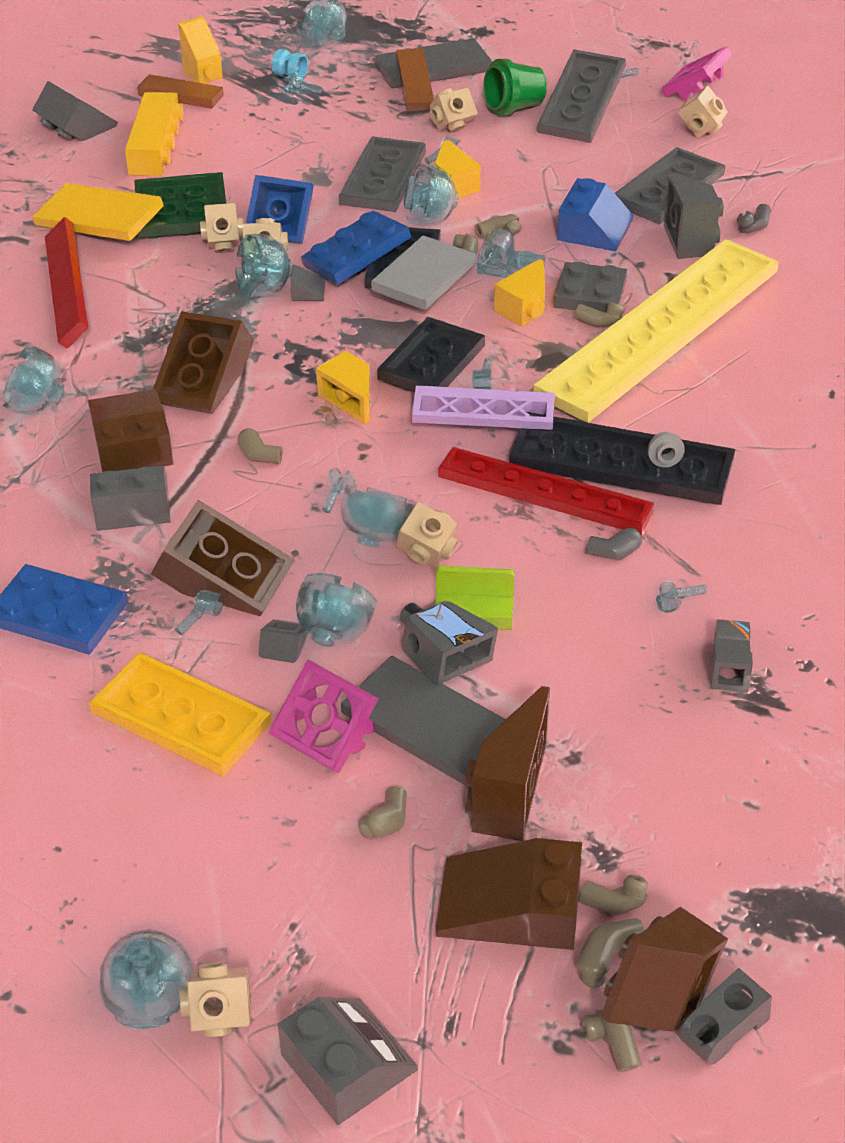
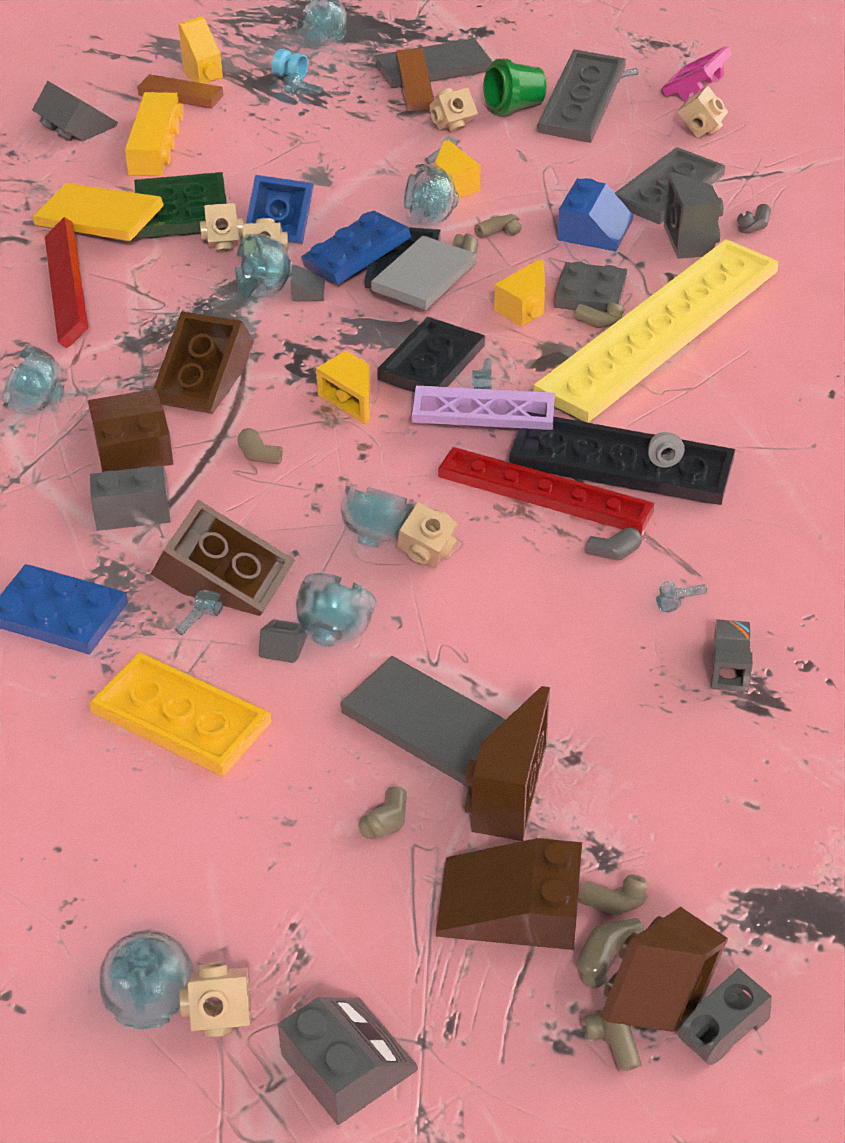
dark pink piece [269,659,379,773] -> none
clear light blue hand [322,468,355,513] -> none
dark grey tile [339,136,426,212] -> none
dark grey torso [400,601,498,685] -> none
lime panel [435,566,515,630] -> none
clear light blue plate [477,228,546,278] -> none

